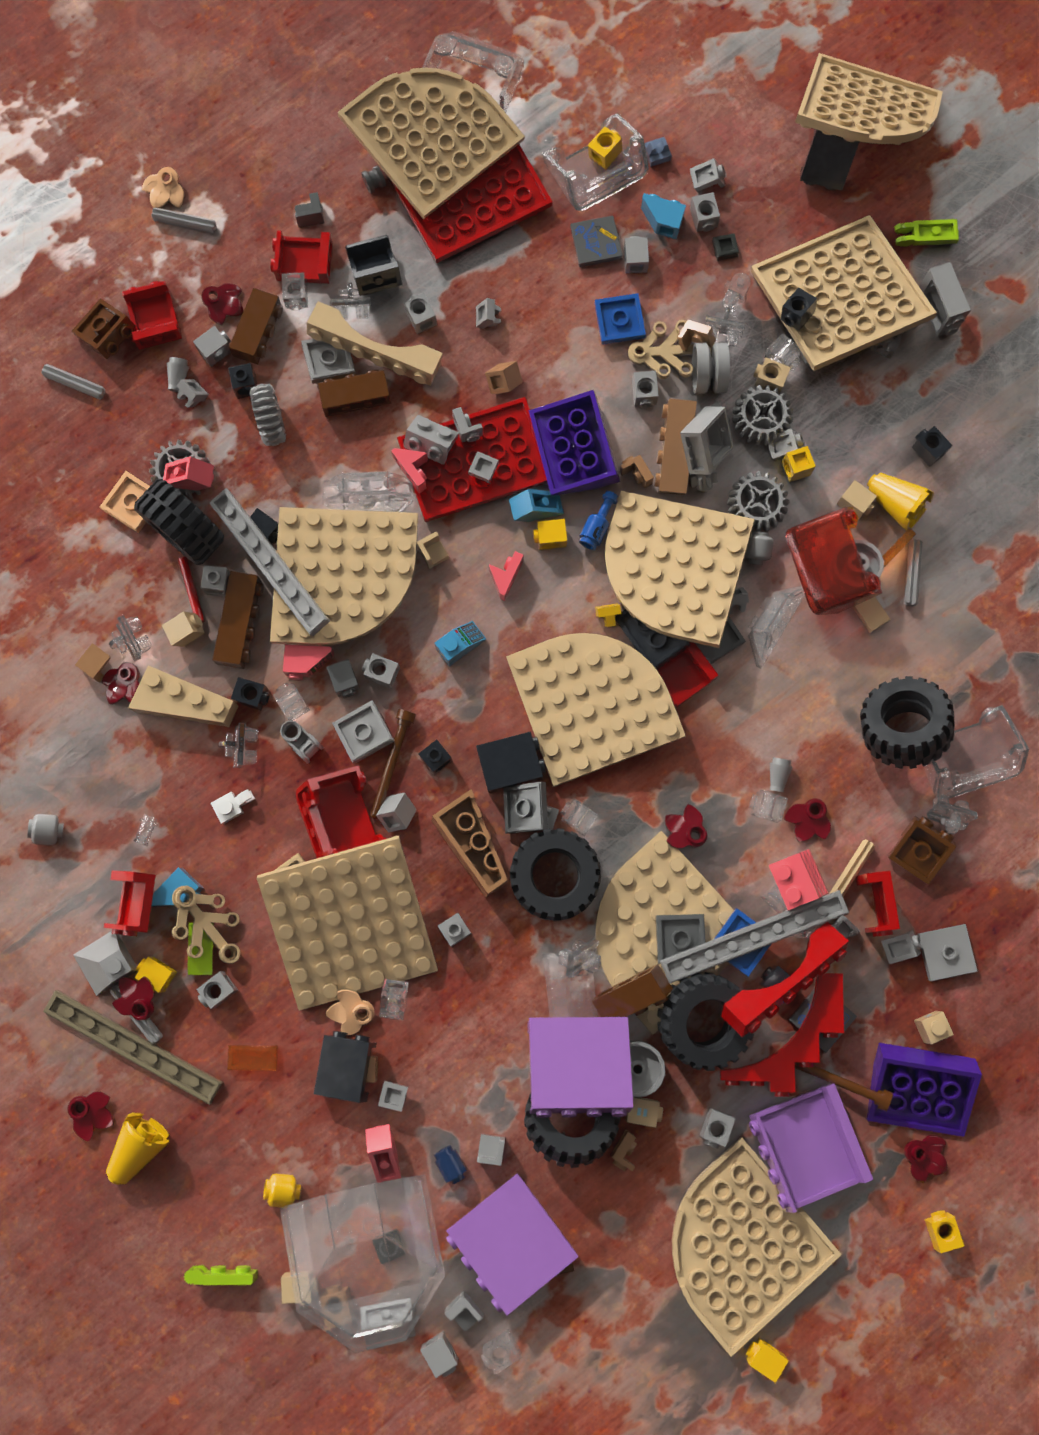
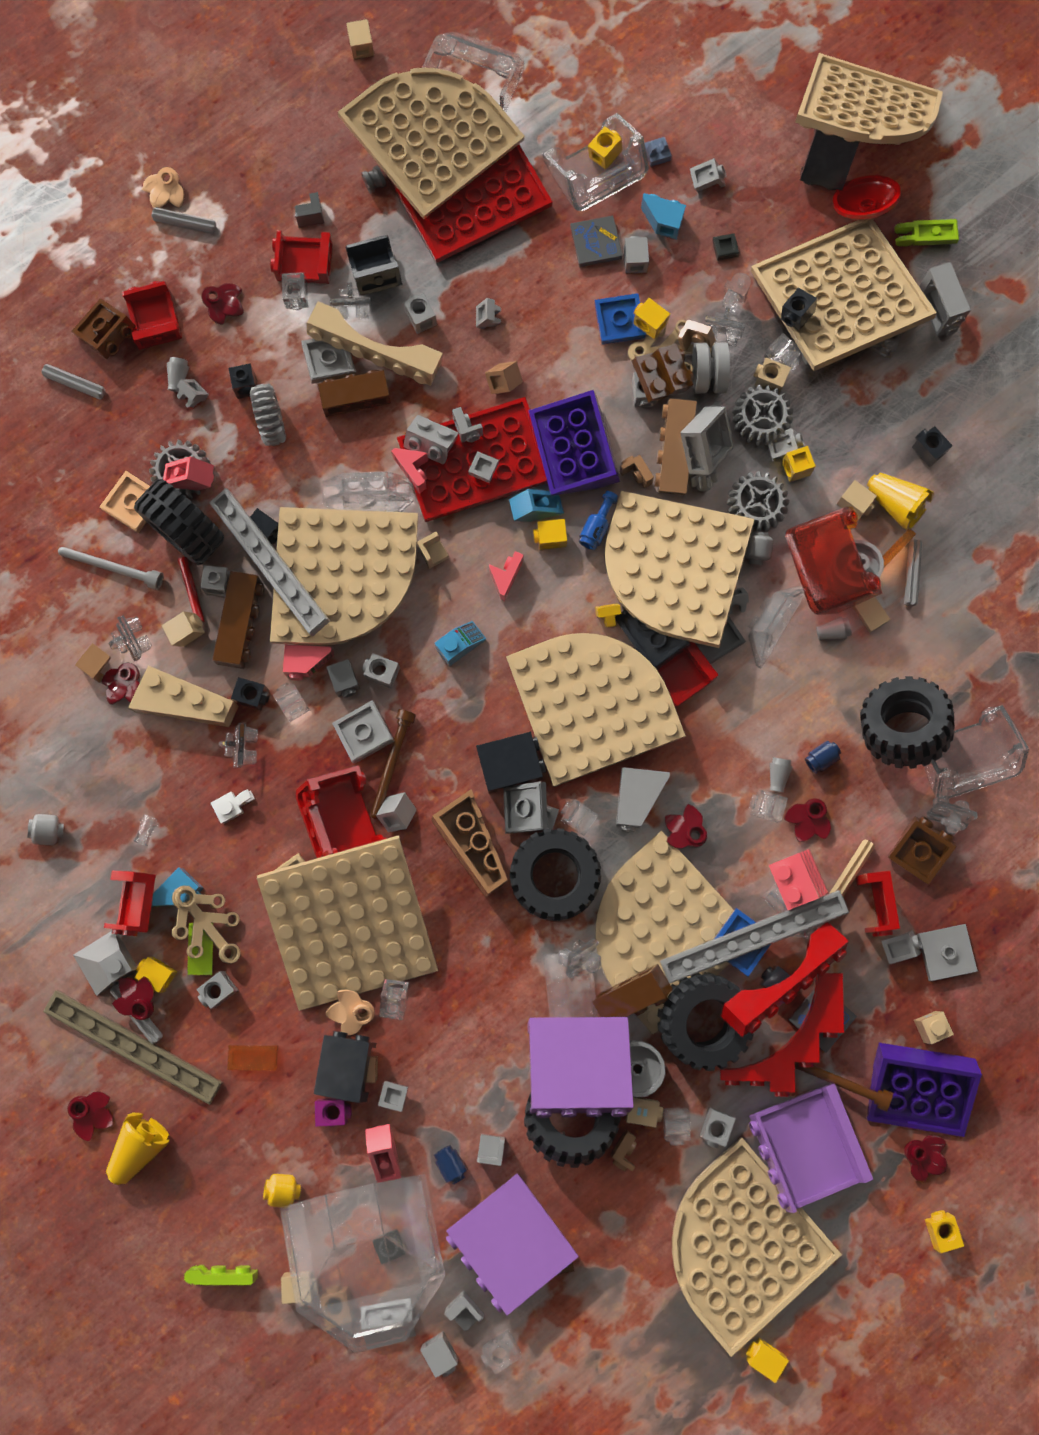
light grey brick [193,326,231,367] -> none
reddish brown brick [229,288,283,365] -> none
light grey piece [280,720,324,764] -> none
black brick [419,739,453,776] -> none
light grey brick [438,913,472,947] -> none
dark grey tile [655,914,706,964] -> none
light grey brick [690,192,720,232] -> none
light grey tile [832,915,860,938] -> none
none -> light grey piece [58,547,164,590]
none -> magenta brick [315,1098,352,1127]
none -> tan panel [346,20,374,59]
none -> light grey slope [616,767,670,832]
none -> reddish brown plate [632,343,694,403]
none -> yellow brick [633,298,670,339]
none -> clear brick [663,1108,691,1145]
none -> dark blue brick [805,741,841,774]
none -> light grey cone [816,616,852,640]
none -> red dish [833,175,901,220]

